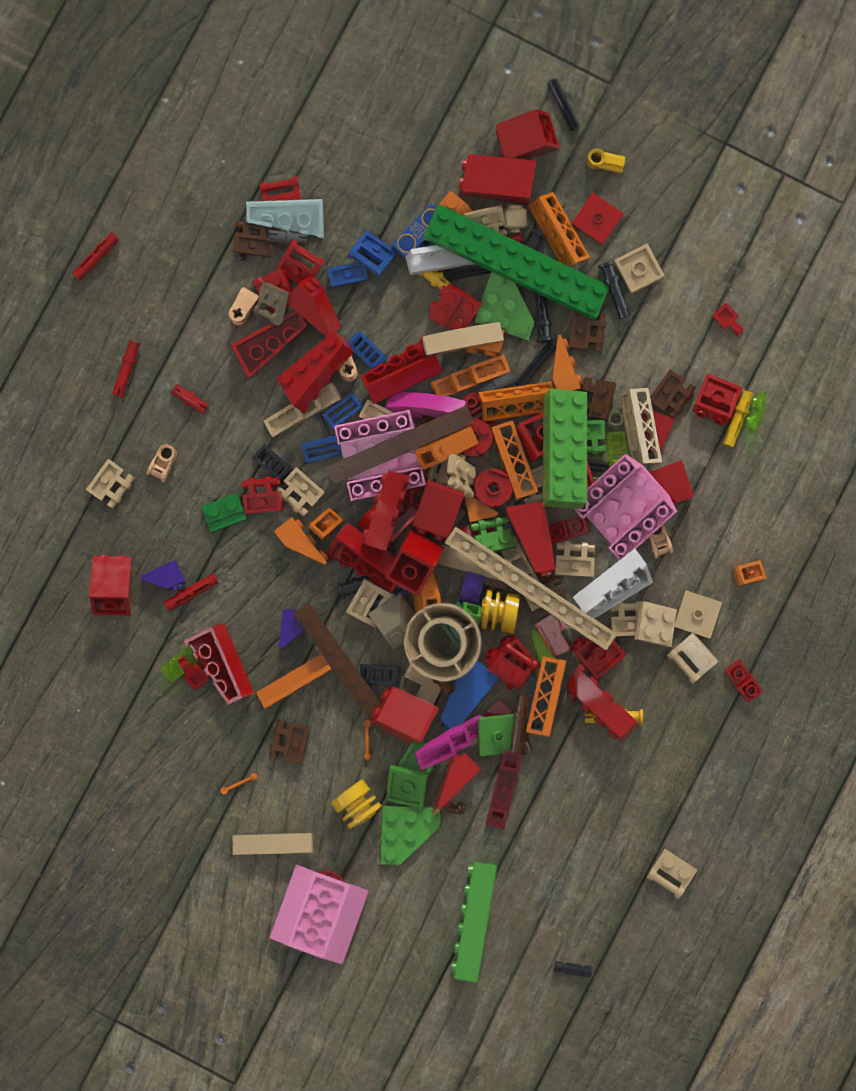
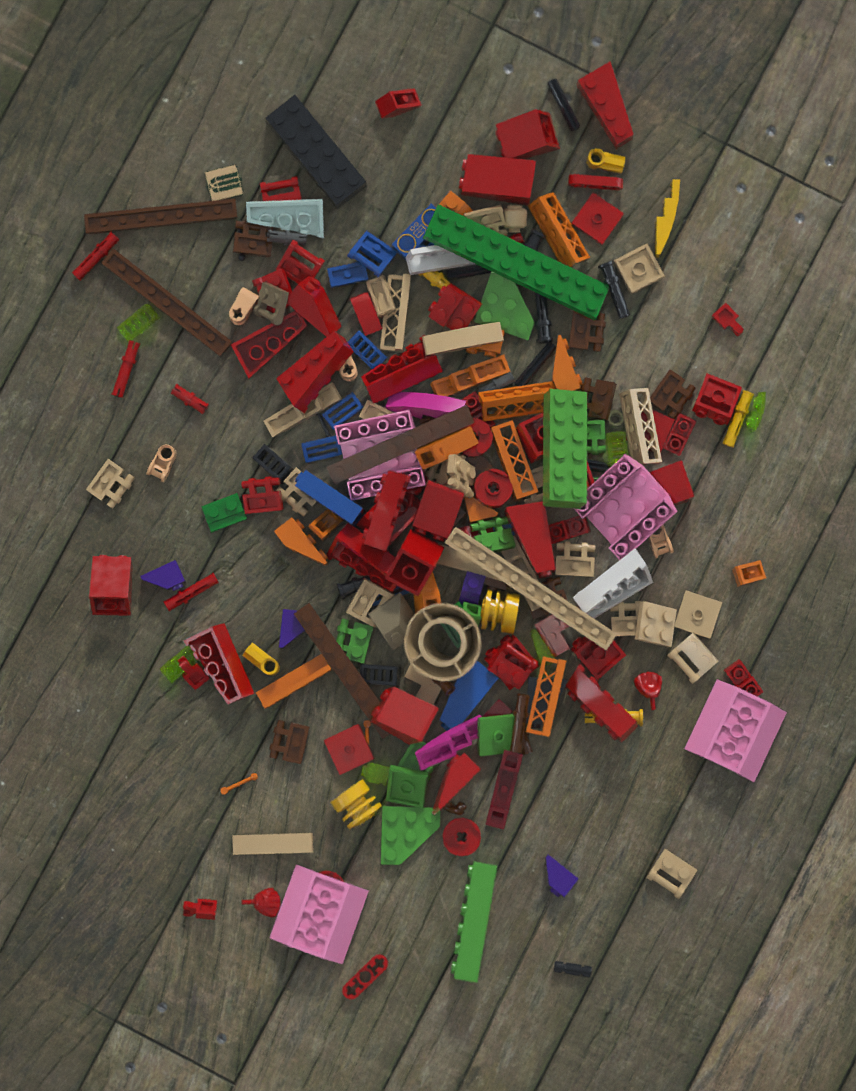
none -> reddish brown plate [84,198,238,234]
none -> reddish brown plate [101,248,232,357]
none -> clear neon green slope [117,303,160,341]
none -> red plate [183,899,217,920]
none -> piece [204,164,244,201]
none -> red piece [241,888,281,917]
none -> yellow piece [242,643,280,676]
none -> black brick [265,95,367,210]
none -> blue slope [295,470,366,527]
none -> red plate [323,724,375,775]
none -> bright green plate [336,619,373,664]
none -> red beam [342,954,388,999]
none -> red slope [350,292,382,336]
none -> clear neon green window [361,762,390,786]
none -> tan tile [366,275,397,318]
none -> red slope [375,88,422,118]
none -> tan fence [380,274,411,352]
none -> red plate [442,818,481,856]
none -> dark purple slope [545,854,578,897]
none -> red beam [568,174,623,190]
none -> red wedge [577,61,634,149]
none -> red piece [634,672,662,710]
none -> yellow slope [655,179,680,258]
none -> red slope [663,413,697,456]
none -> bright pink slope [684,680,787,782]

